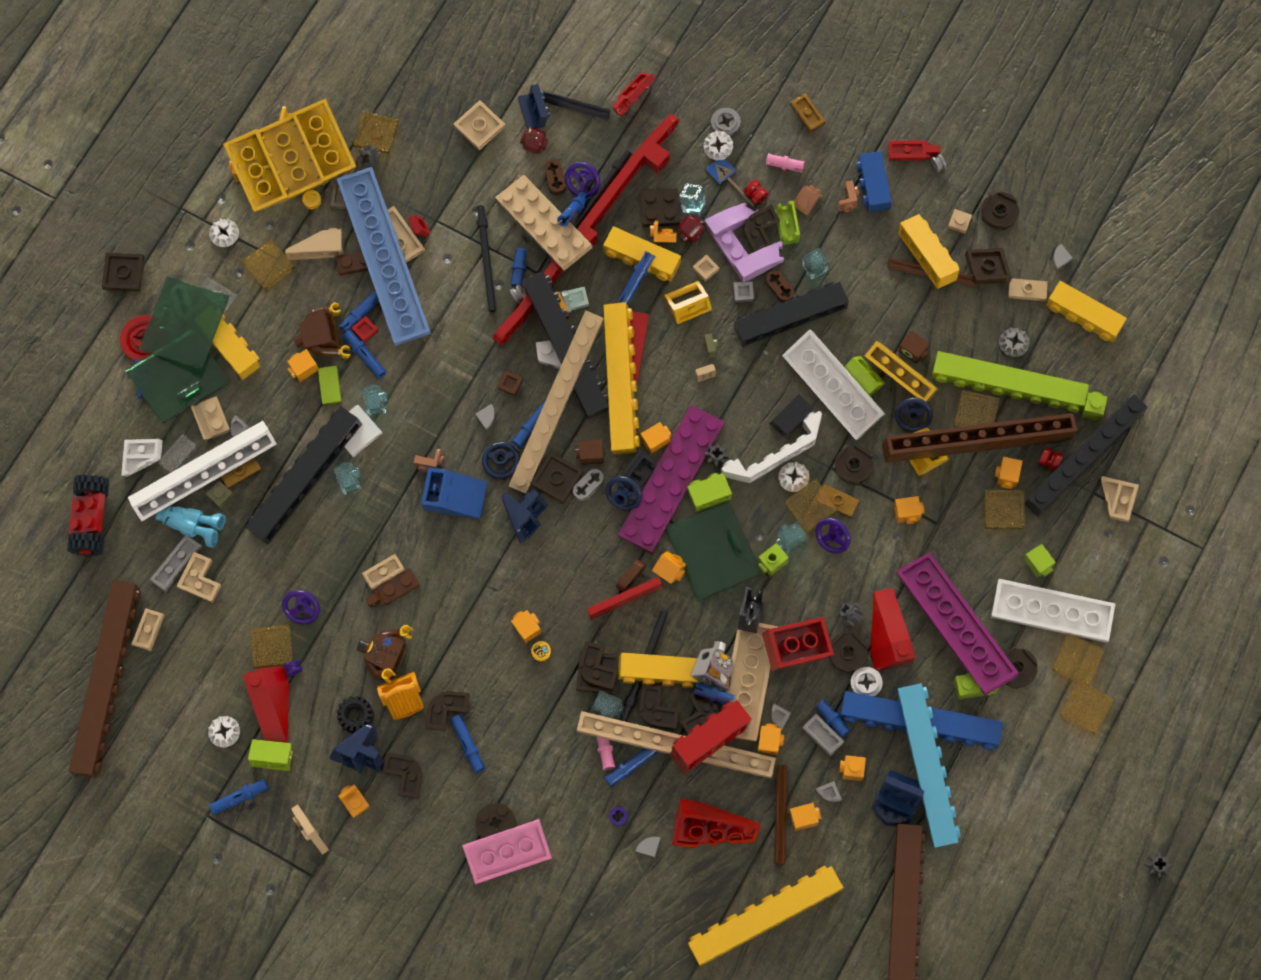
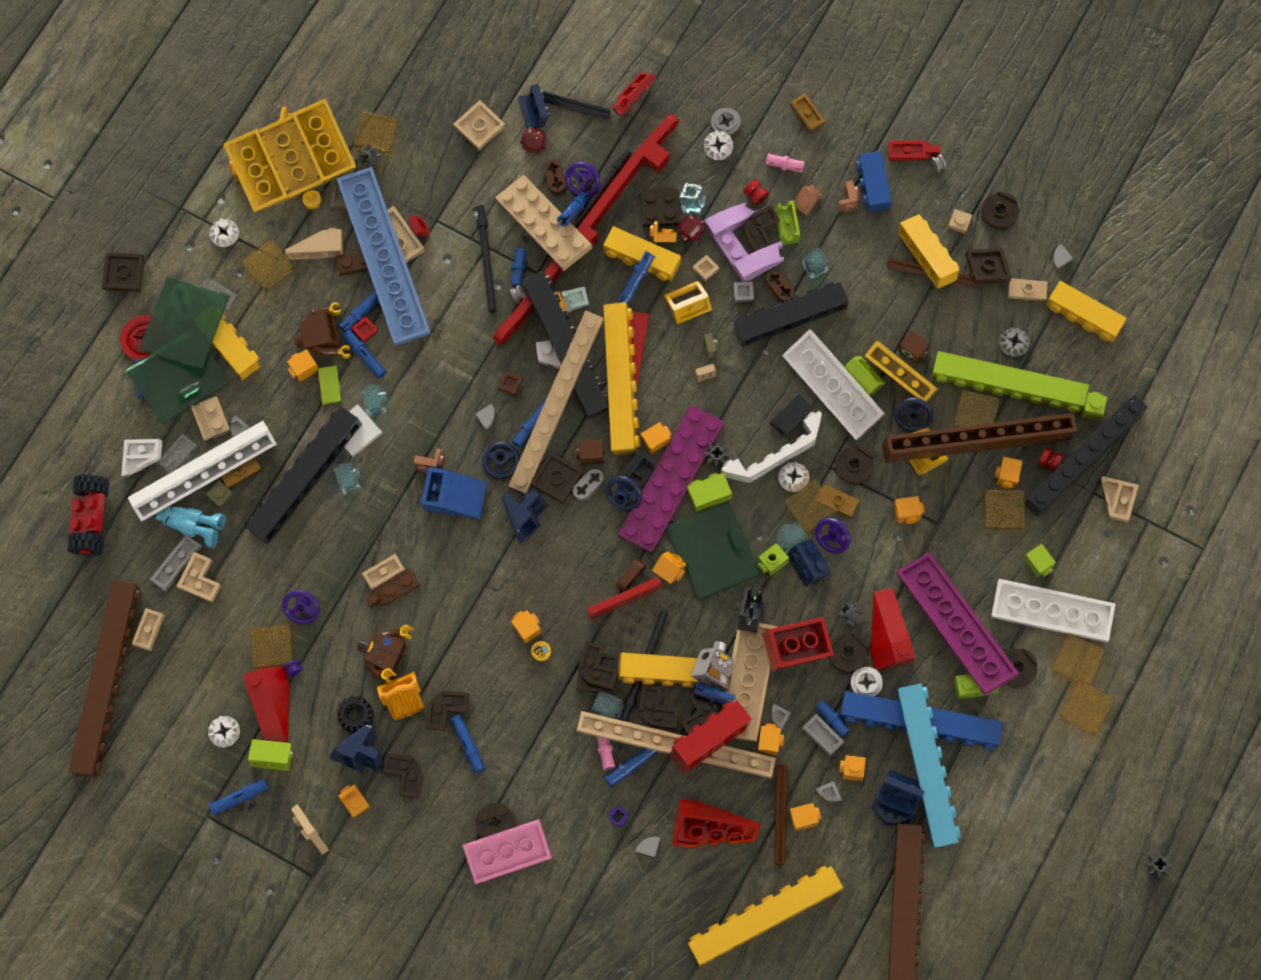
piece [705,159,755,207] -> none
none -> dark blue bracket [787,539,832,587]

